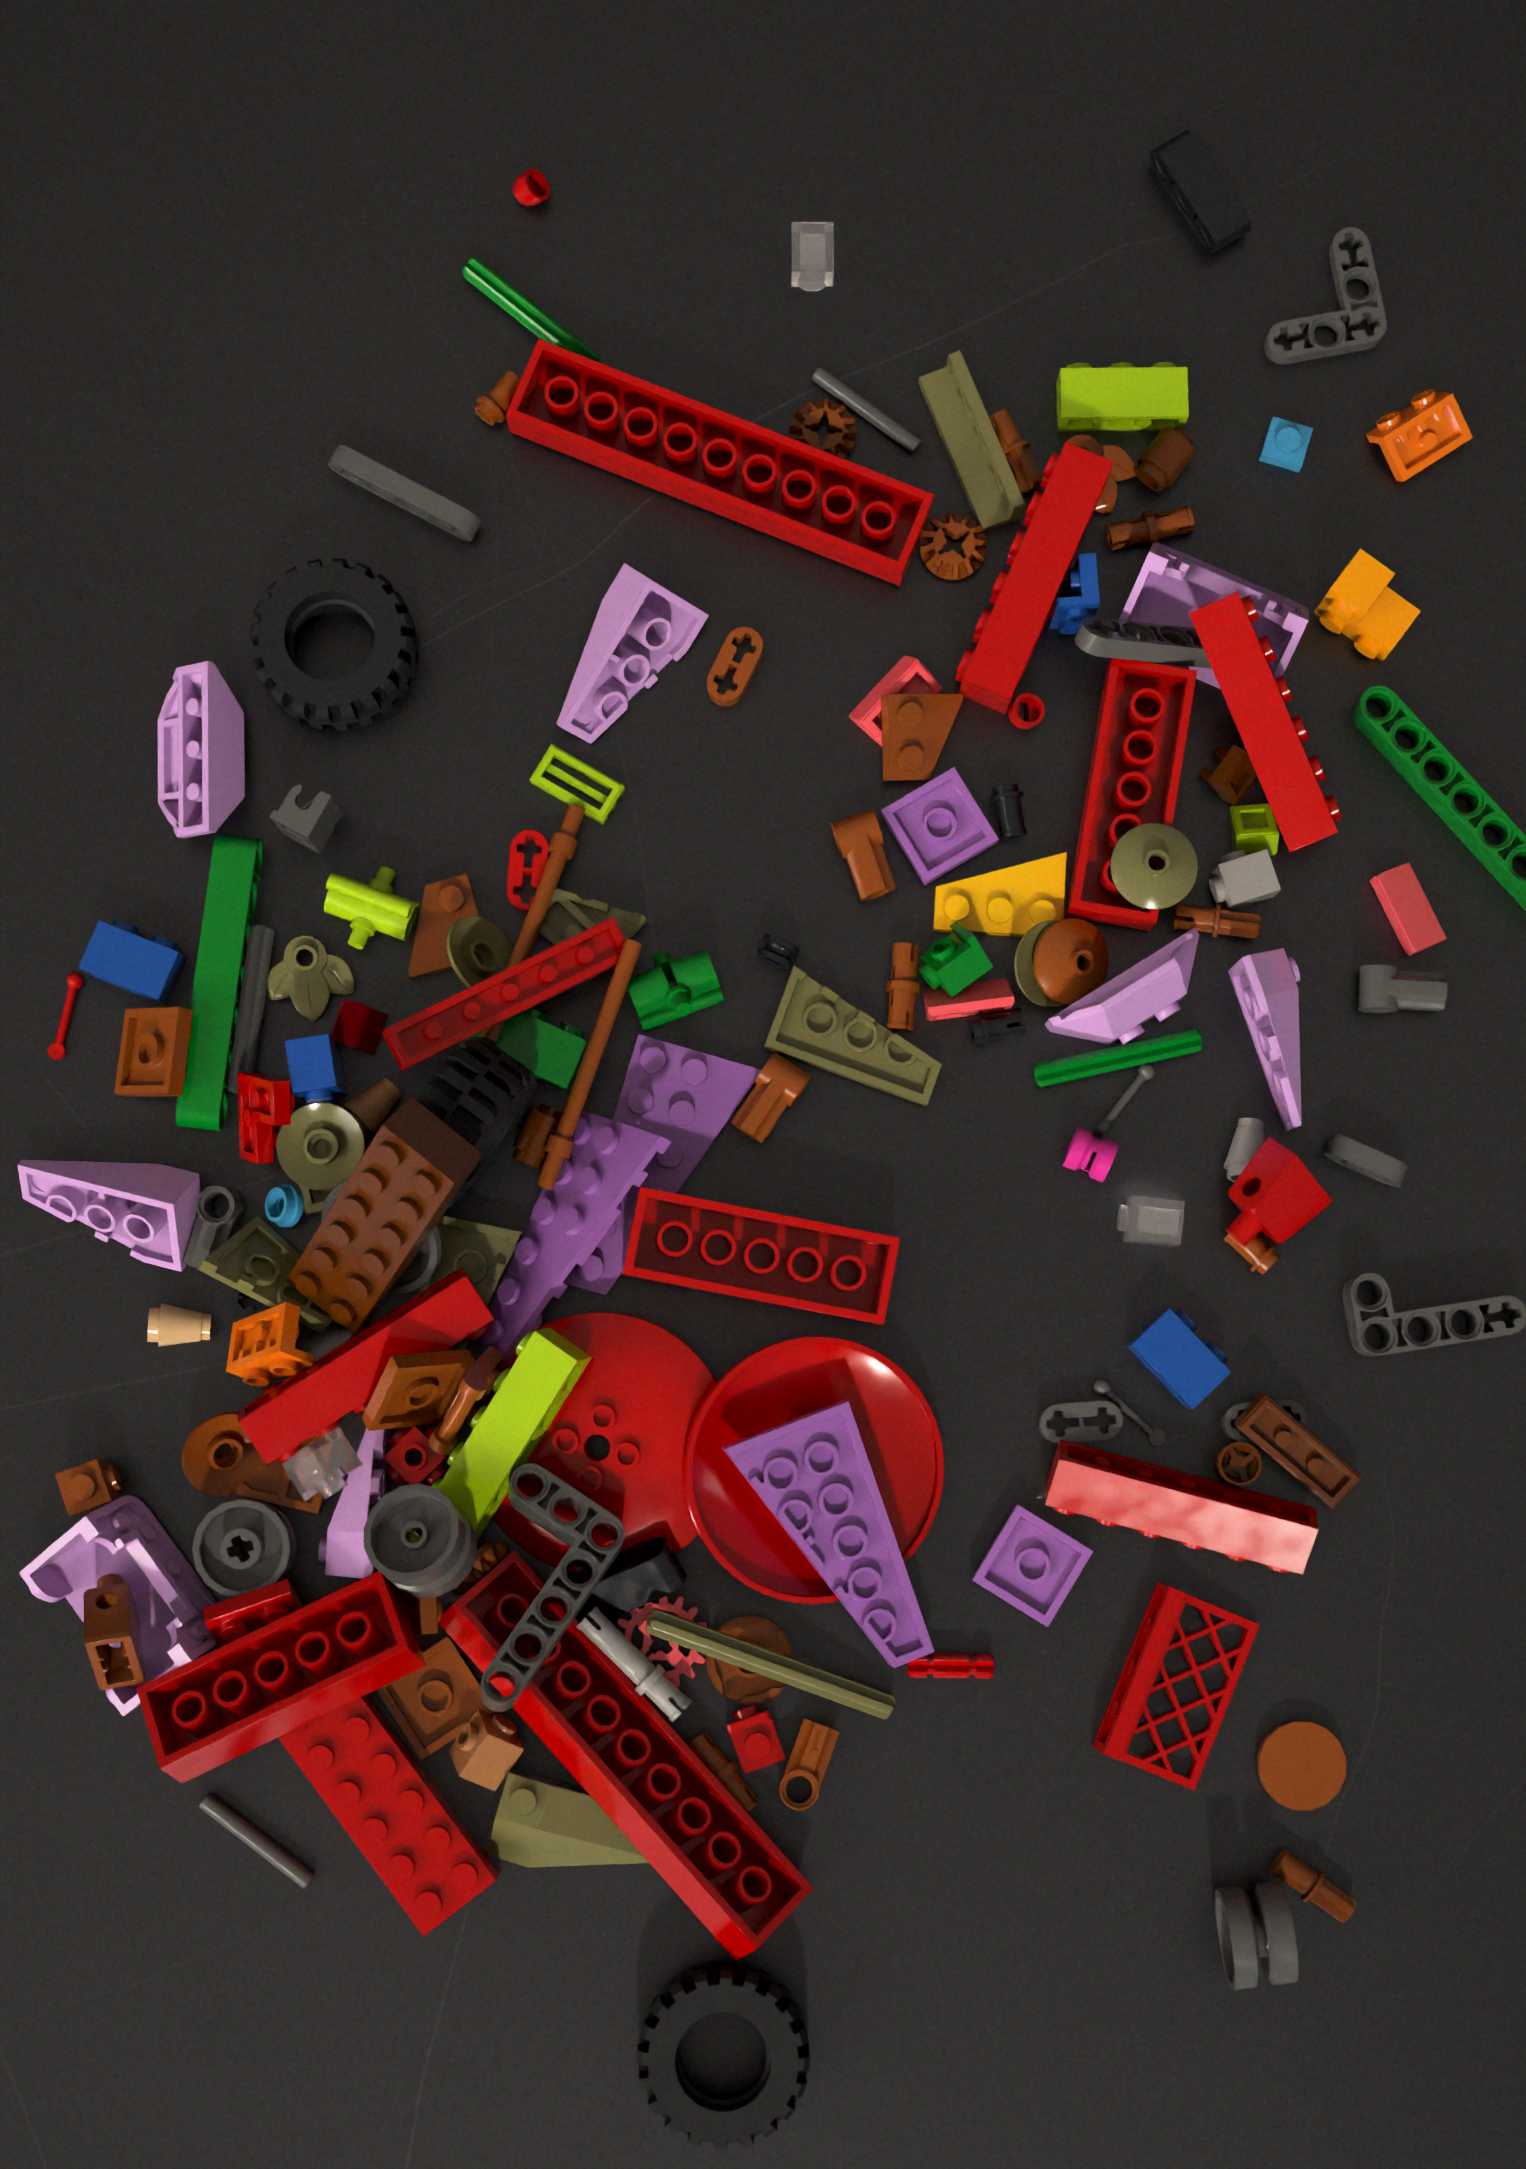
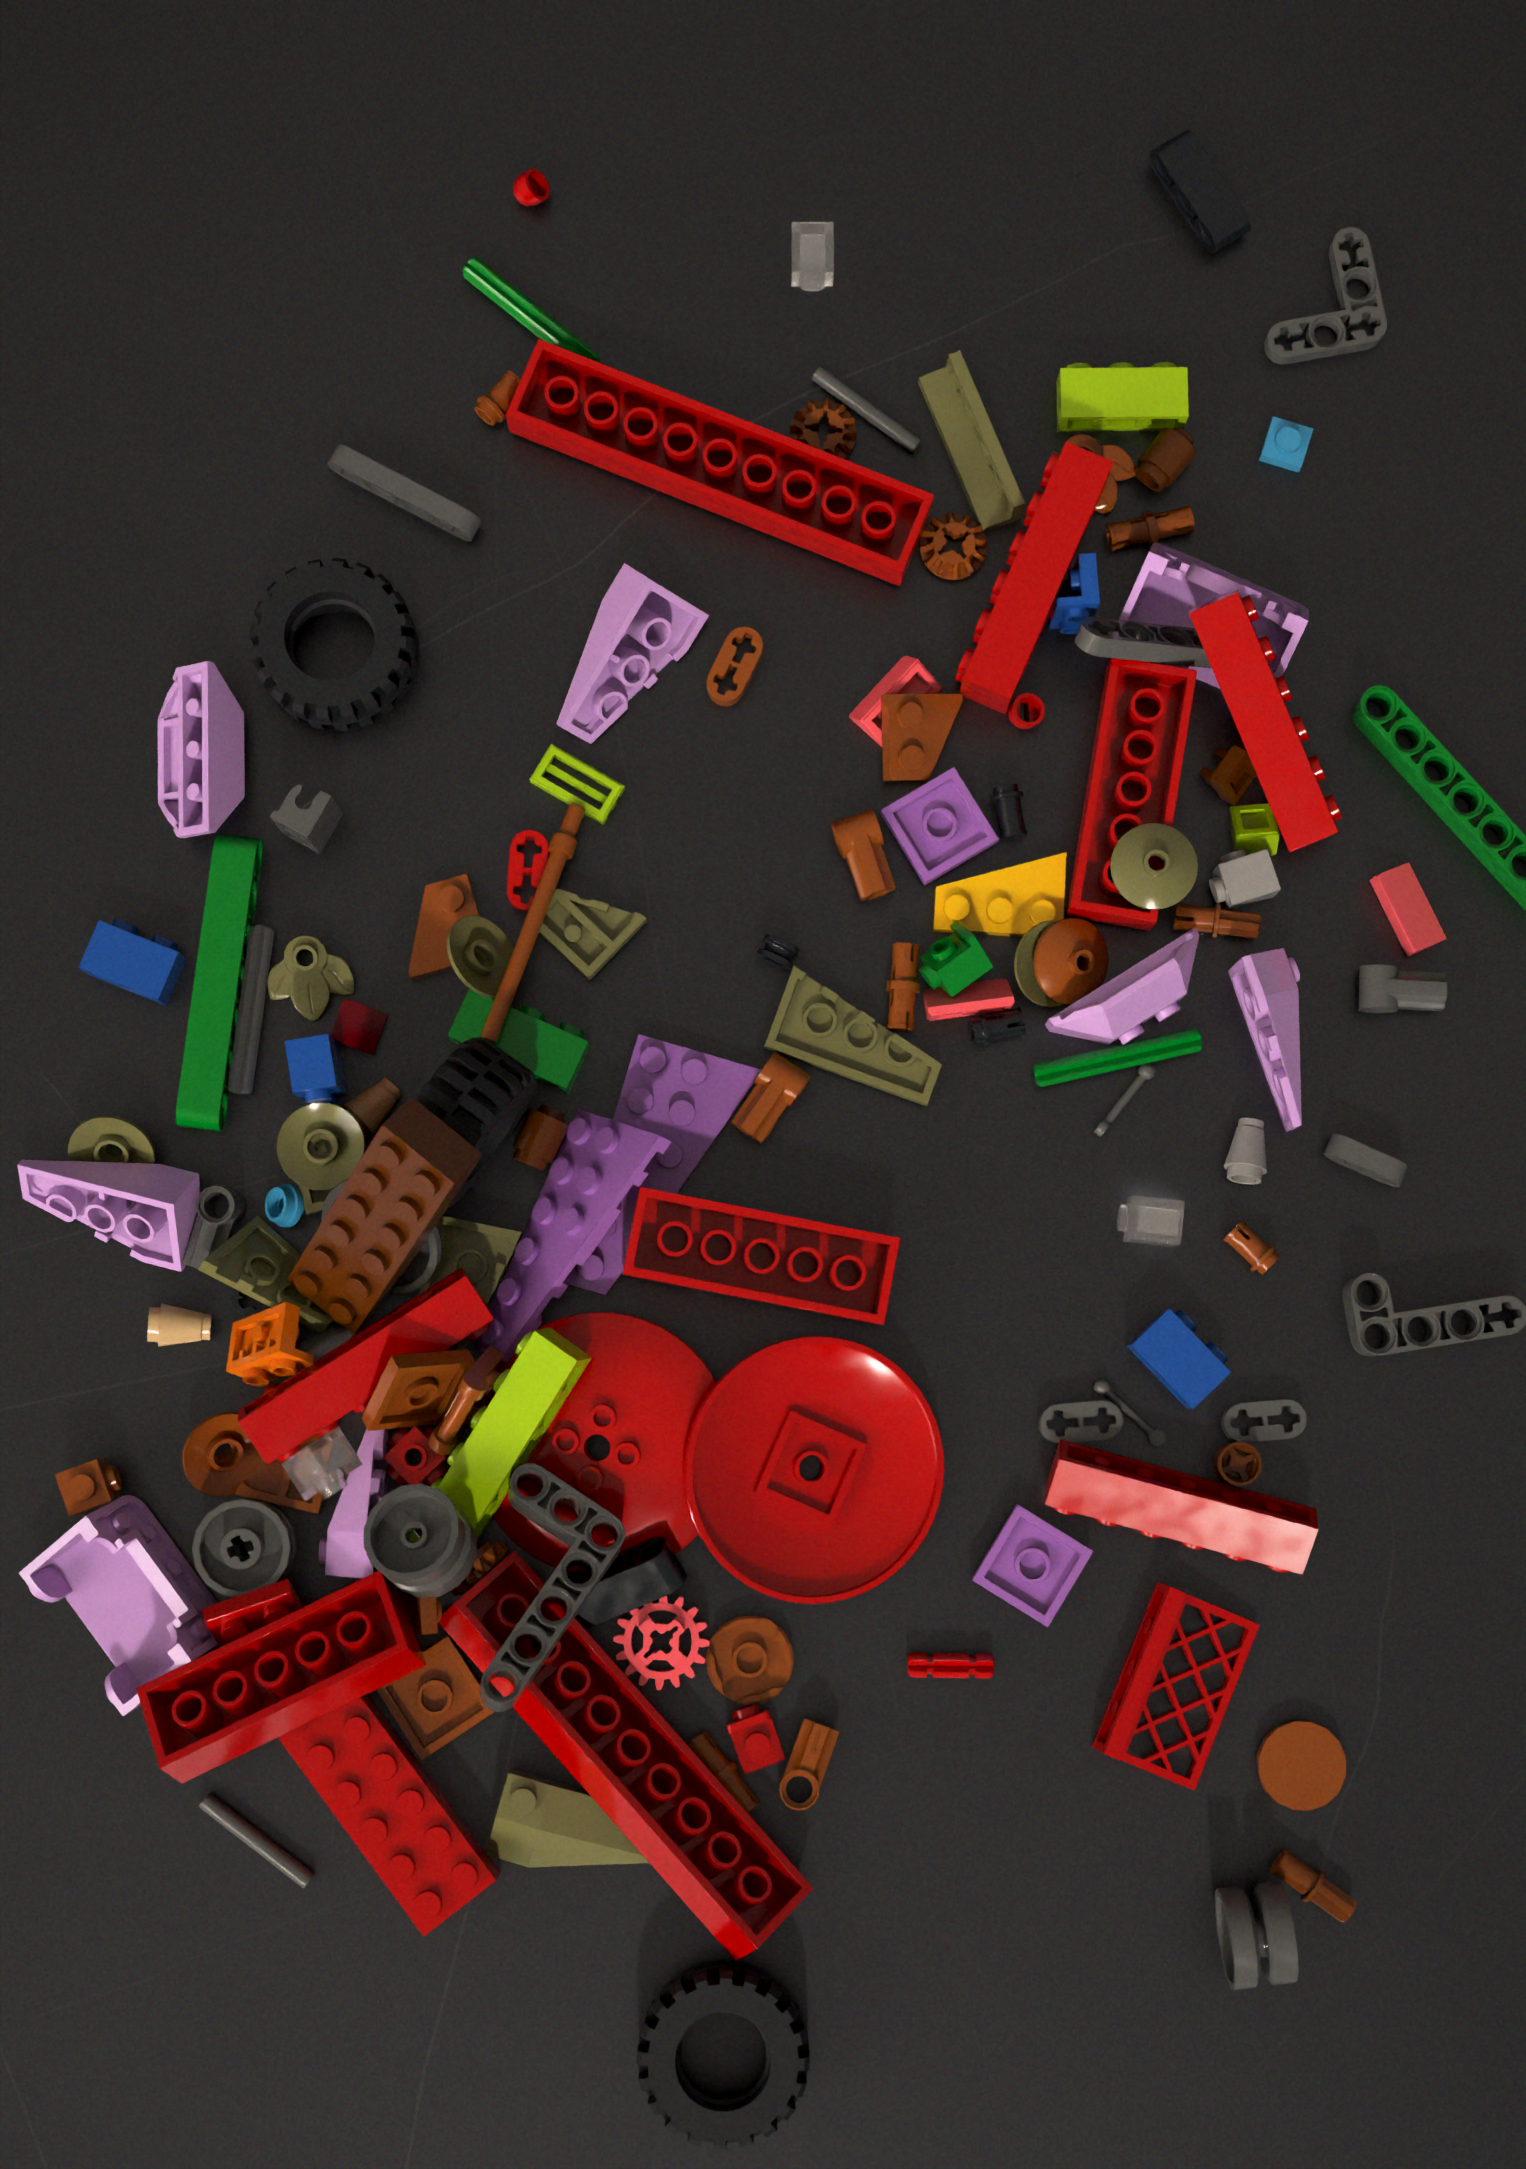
red hinge [48,972,83,1060] -> none
dark orange torso [83,1574,145,1691] -> none
dark orange plate [114,1007,193,1097] -> none
red plate [237,1071,295,1164] -> none
lime pin [324,866,420,950] -> none
red plate [382,917,625,1072] -> none
medium nougat brick [449,1709,524,1791] -> none
dark orange bar [536,938,643,1191] -> none
light grey pin [576,1606,692,1722] -> none
green pin [627,949,724,1031] -> none
olive axle [645,1609,895,1719] -> none
medium lavender wing [721,1400,935,1668] -> none
dark orange axle [989,409,1043,493] -> none
dark pink wheel [1062,1126,1119,1183] -> none
red torso [1226,1137,1332,1247] -> none
reddish brown tile [1234,1390,1362,1509] -> none
light orange brick [1314,548,1421,662] -> none
orange bracket [1366,389,1473,482] -> none
none -> olive dish [68,1115,156,1164]

